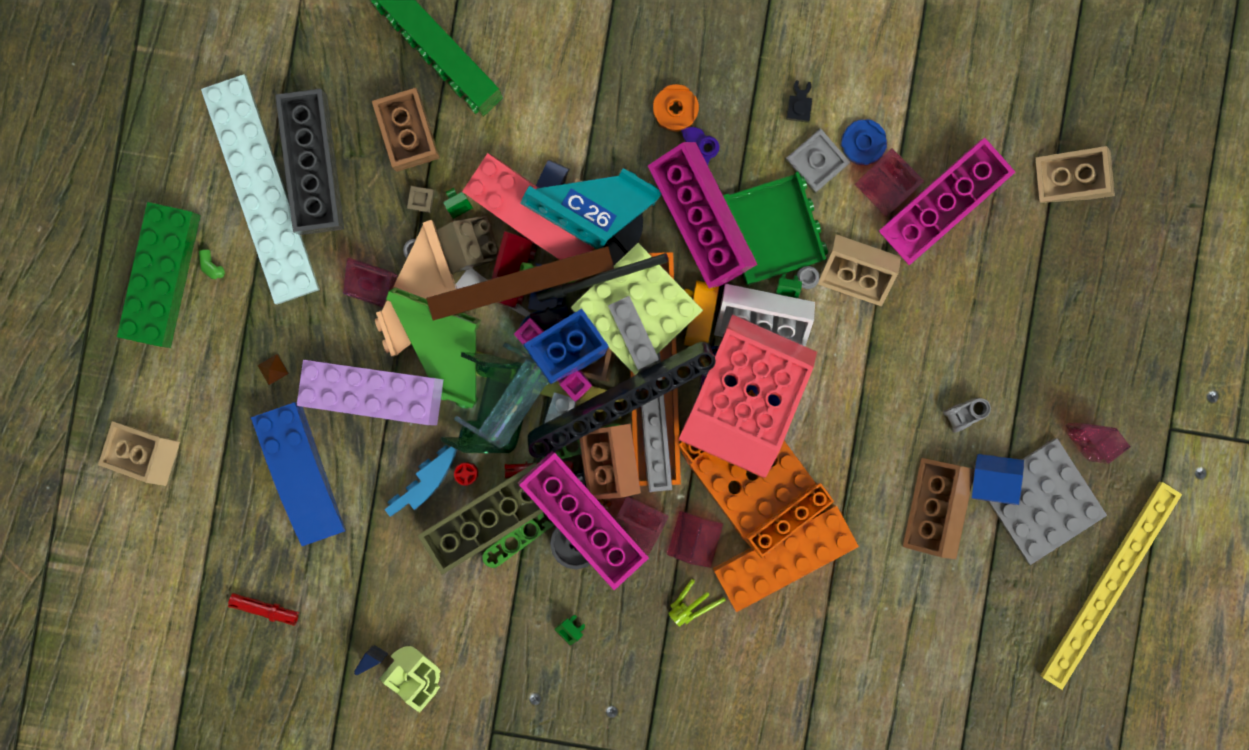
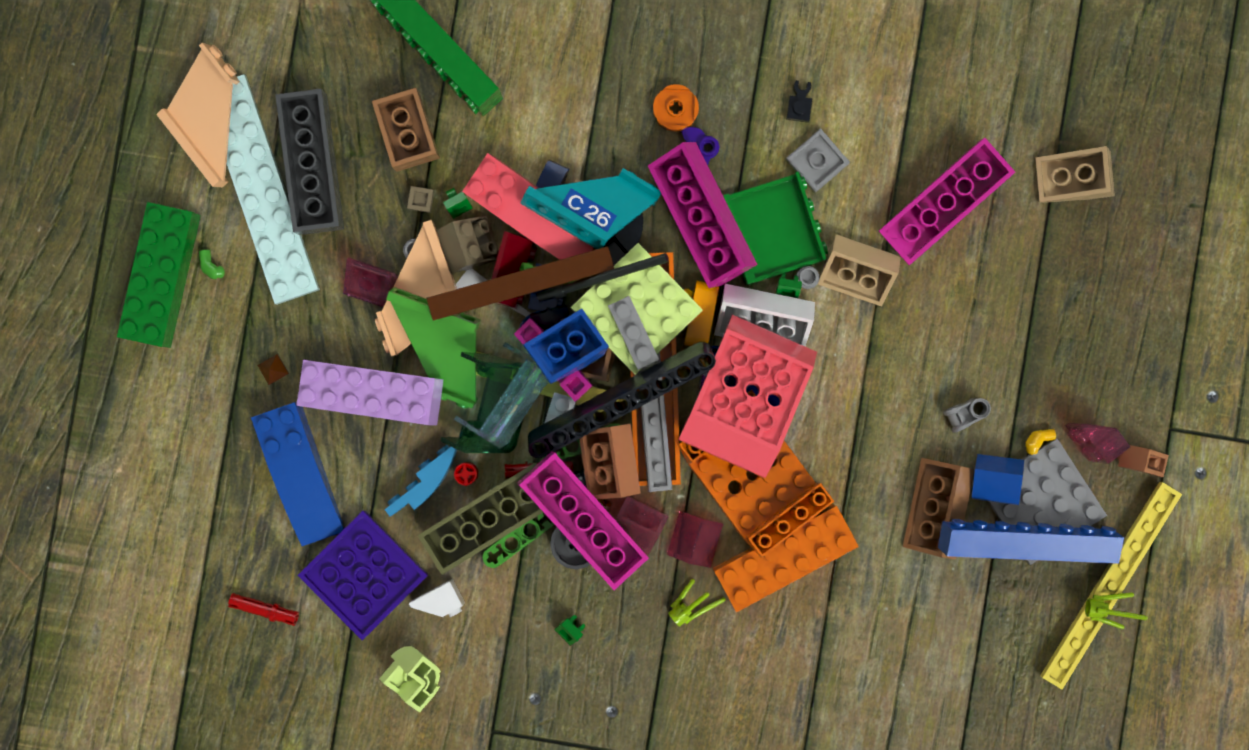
tan slope [98,421,180,486] -> none
dark blue slope [354,645,388,675] -> none
blue tile [841,119,887,166] -> none
clear pink slope [854,148,924,217] -> none
none -> light nougat piece [156,43,240,188]
none -> dark purple plate [298,510,429,640]
none -> white slope [409,579,465,617]
none -> brick [938,519,1124,564]
none -> yellow arm [1025,429,1056,455]
none -> lime plant [1085,592,1148,629]
none -> nougat slope [1118,444,1169,477]

